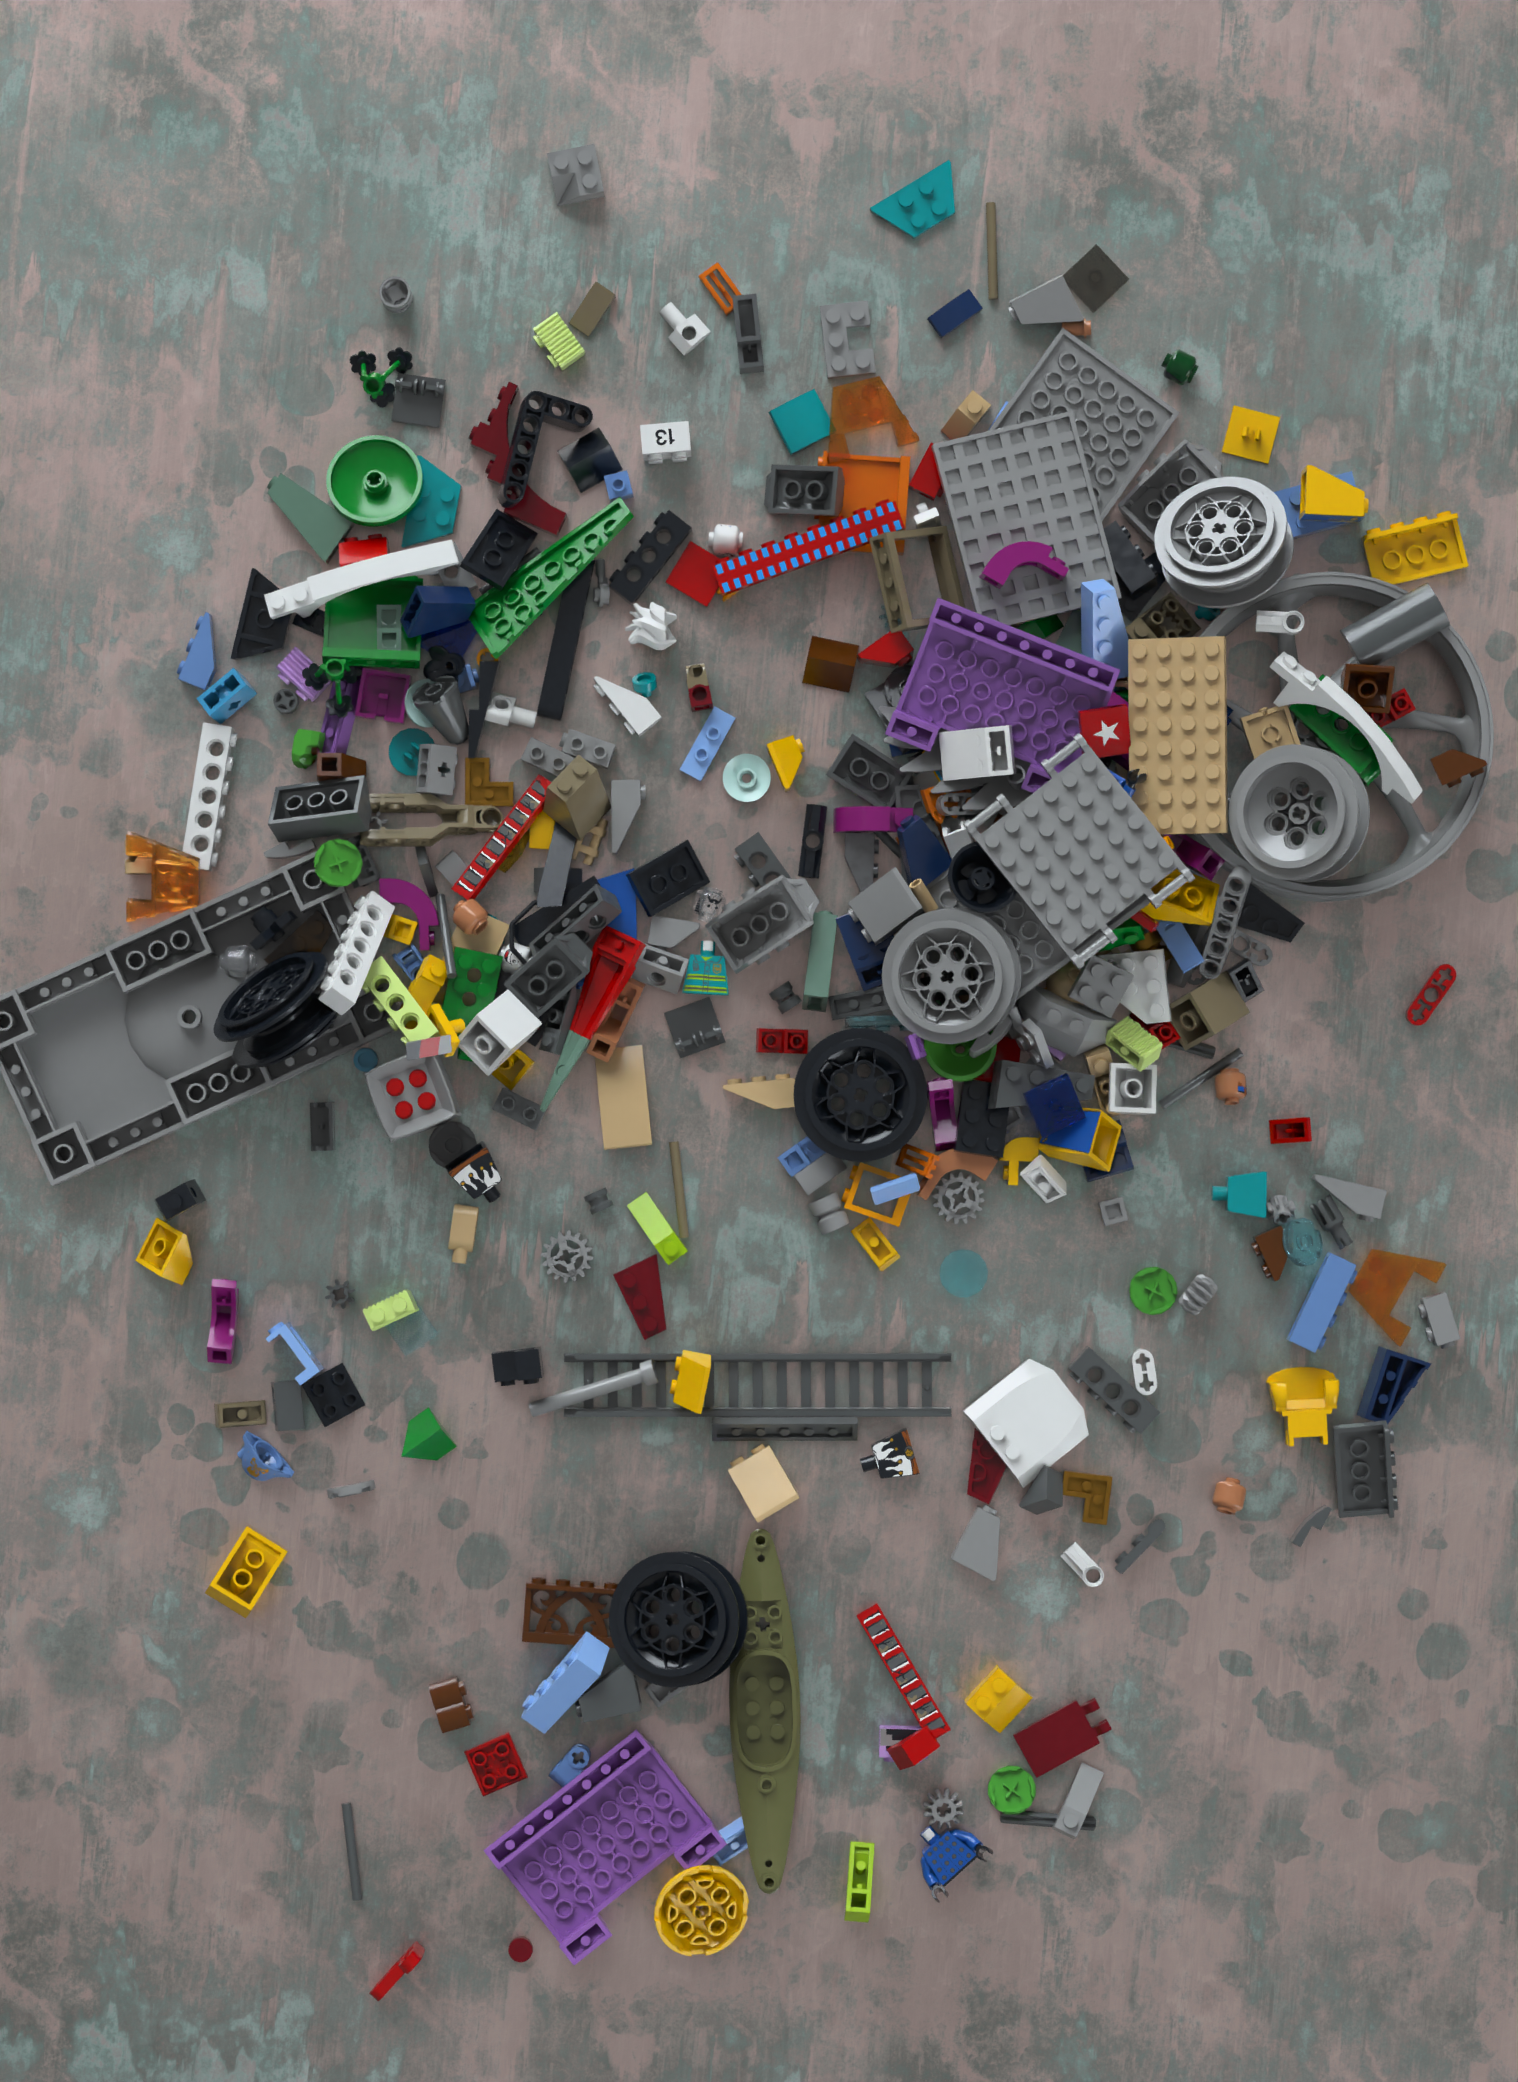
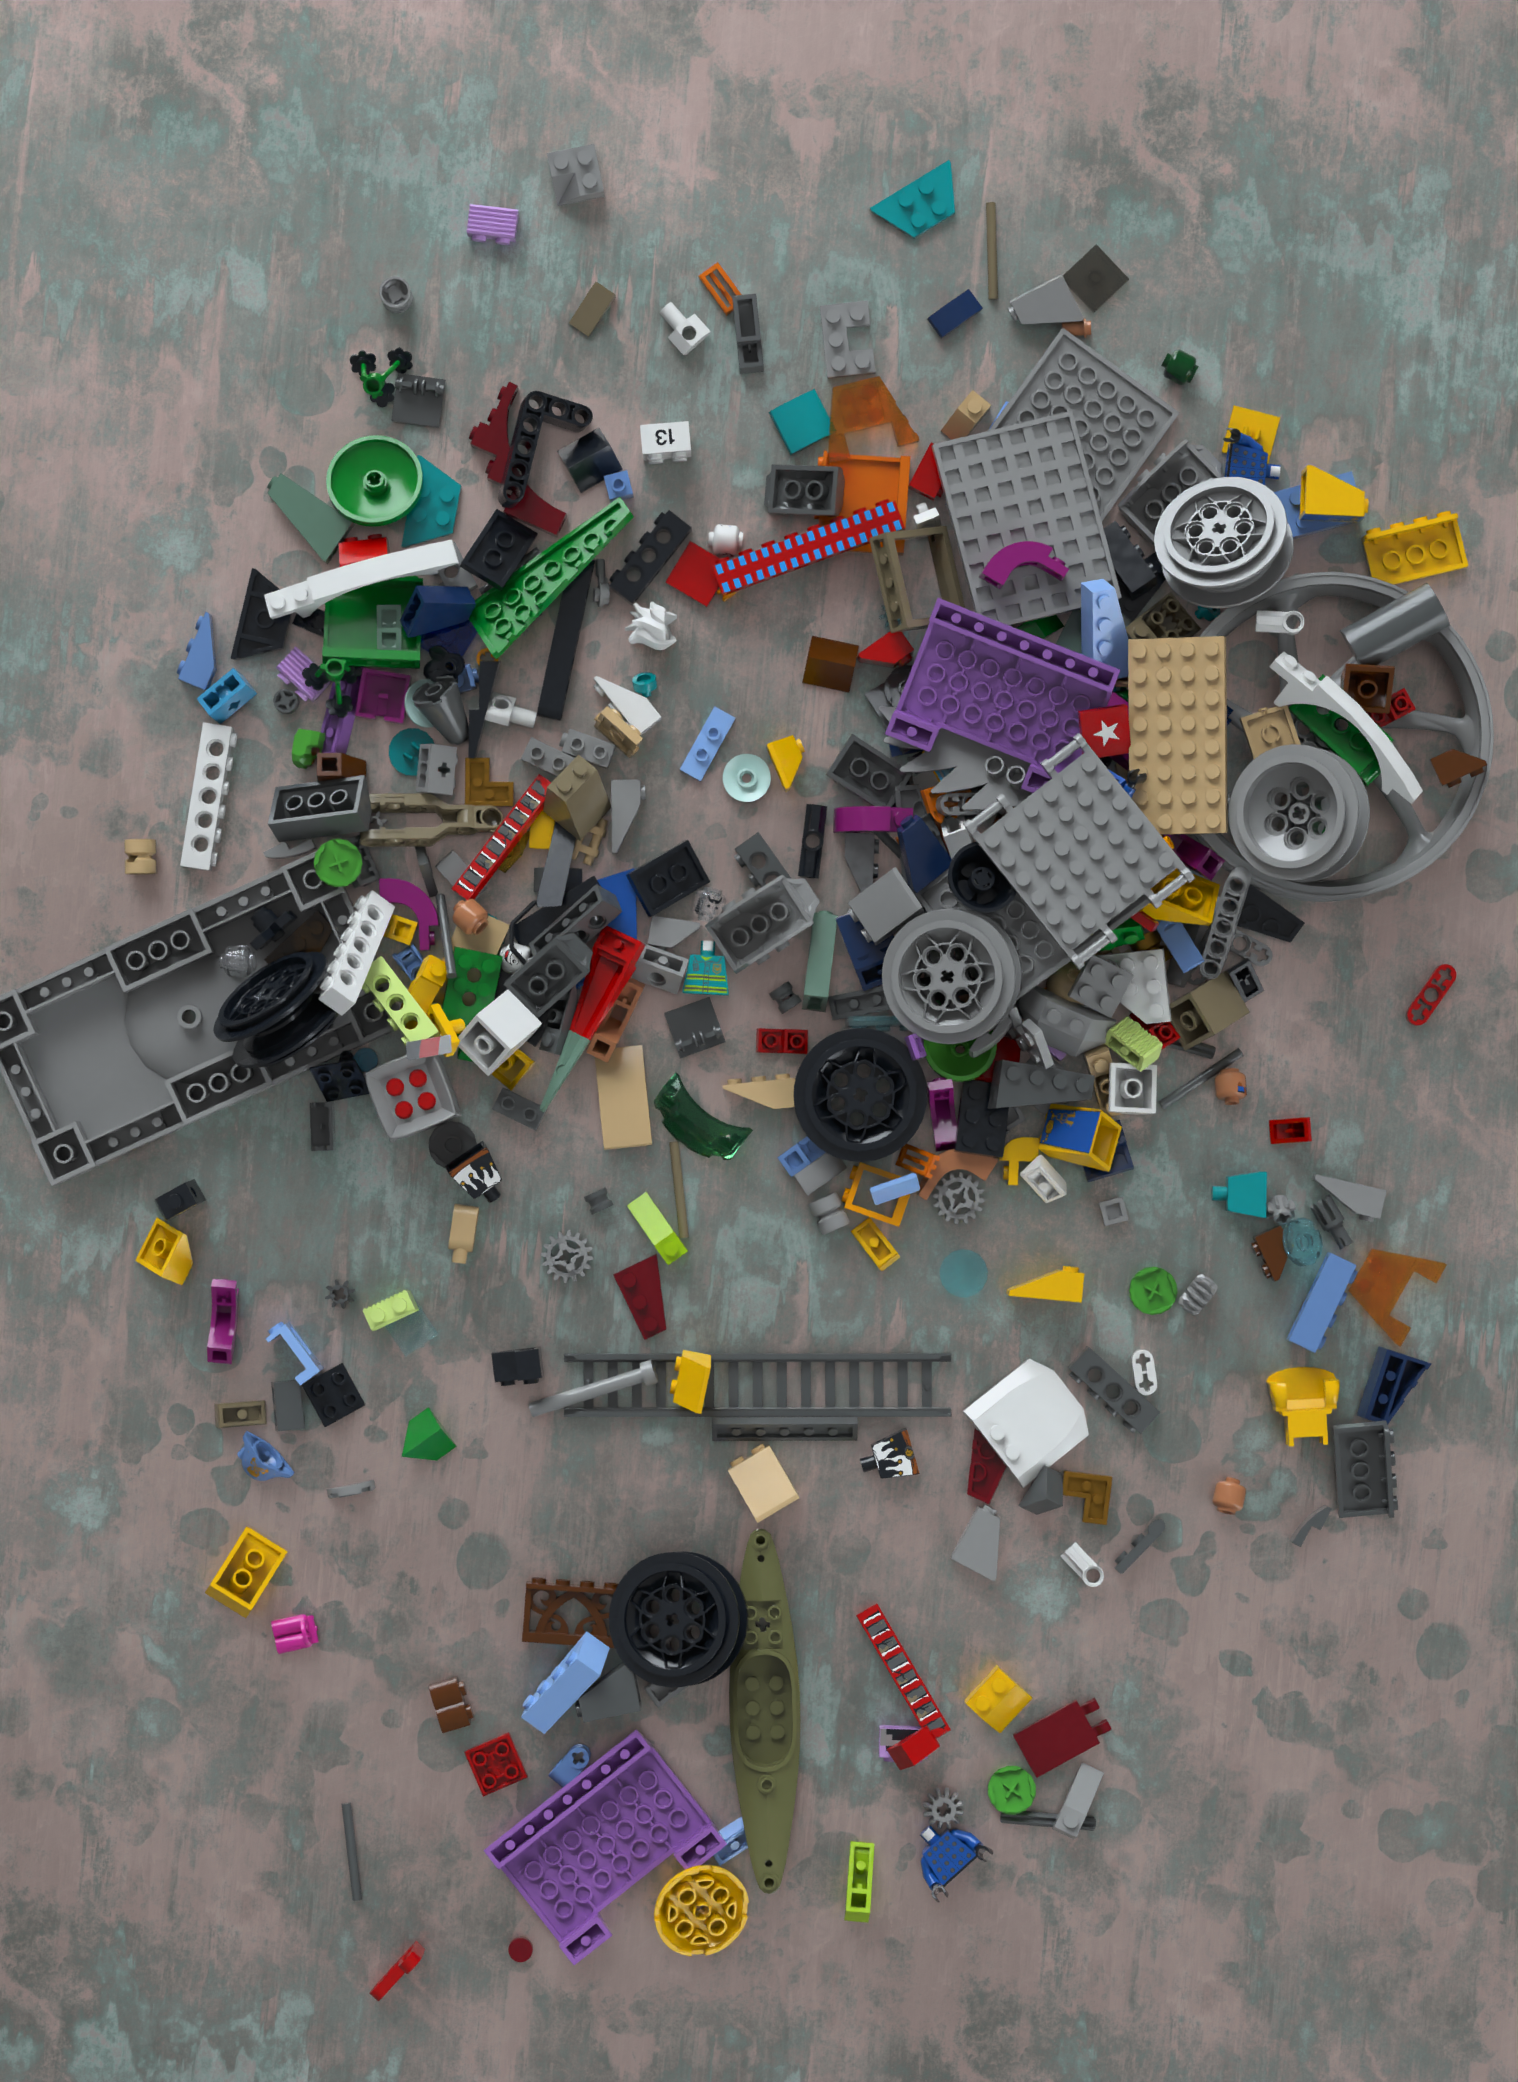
clear orange wing [126,831,200,922] -> none
yellowish green brick [533,312,585,371] -> none
leg [685,663,713,712] -> none
tan axle [909,879,938,913] -> none
white slope [939,725,1016,781] -> none
clear blue plate [1023,1073,1086,1138] -> none
light grey brick [1418,1292,1460,1349] -> none
none -> dark pink piece [271,1614,319,1654]
none -> black hinge [309,1050,370,1102]
none -> lavender brick [467,204,519,245]
none -> tan plate [594,706,643,758]
none -> clear green windscreen [653,1072,753,1160]
none -> yellow slope [1006,1266,1084,1303]
none -> blue torso [1223,427,1281,485]

